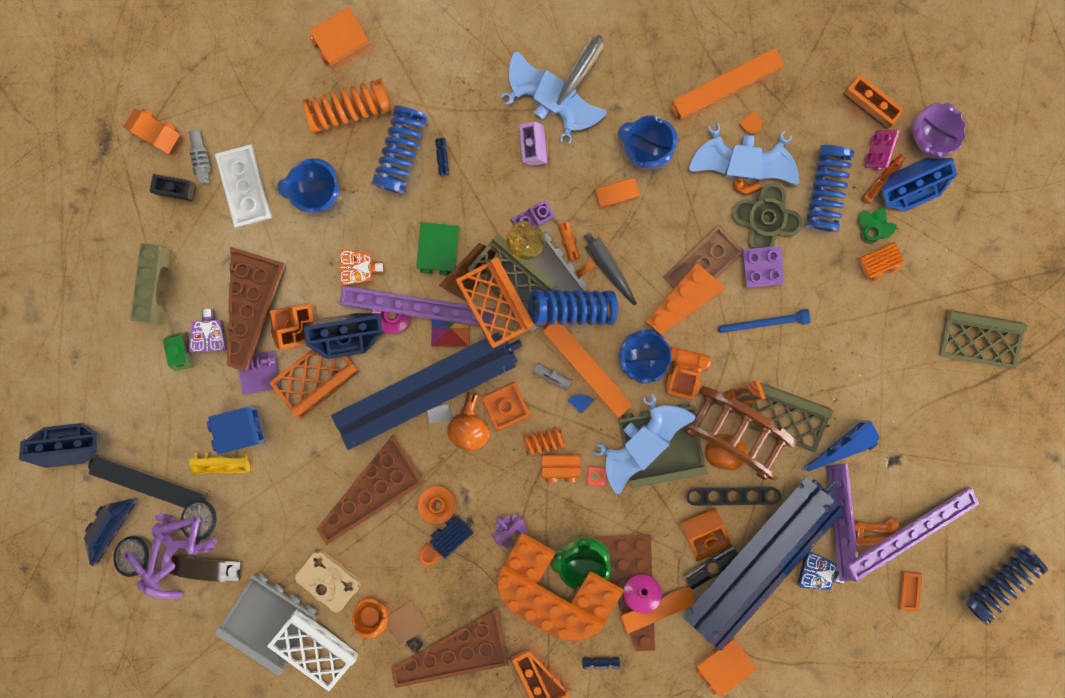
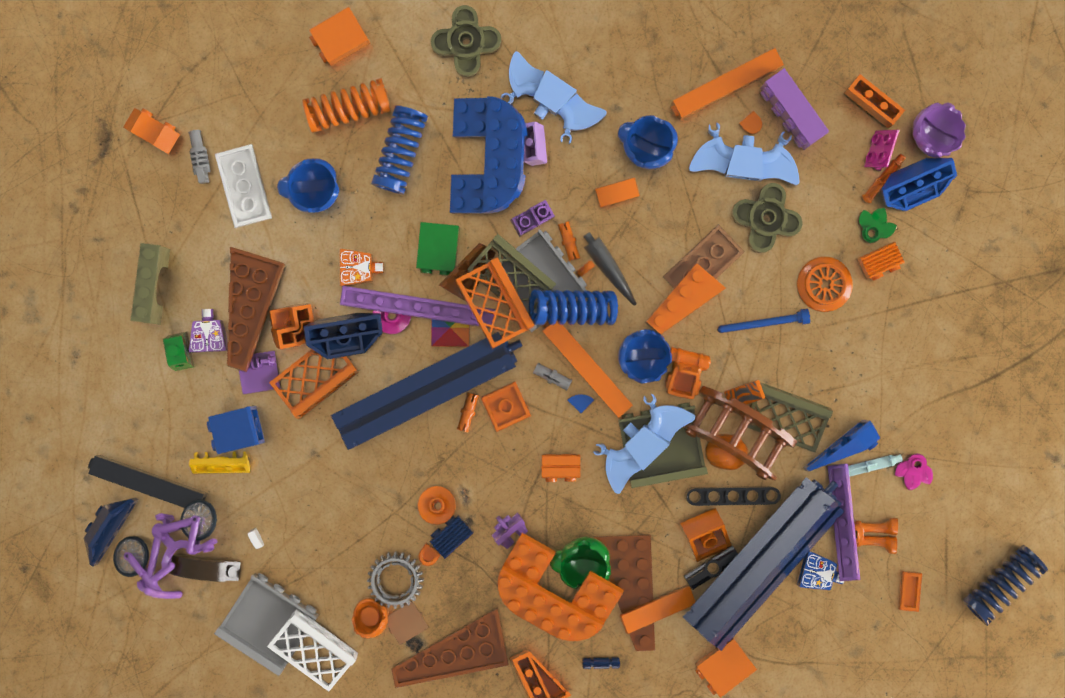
dark blue wedge [19,423,98,468] -> none
black brick [150,174,195,201] -> none
tan axle [295,550,361,613] -> none
dark orange wing [317,434,424,545] -> none
white sticker [427,404,452,424] -> none
dark blue axle [435,138,449,176] -> none
orange piece [447,414,490,451] -> none
clear yellow plate [506,221,545,260] -> none
orange piece [523,426,565,456] -> none
piece [557,35,604,105] -> none
tile [587,466,607,487] -> none
dark pink dish [623,575,662,613] -> none
orange arm [733,178,762,195] -> none
medium lavender hinge [743,246,785,288] -> none
blue piece [805,145,854,232] -> none
tile [845,487,979,582] -> none
olive fence [940,309,1028,369] -> none
none -> white tile [248,528,264,549]
none -> light grey gear [367,551,424,609]
none -> olive plant [431,5,501,77]
none -> blue plate [450,96,527,214]
none -> medium lavender brick [760,68,829,150]
none -> orange piece [797,257,853,312]
none -> light aqua piece [848,454,903,477]
none -> dark pink plate [895,453,933,490]

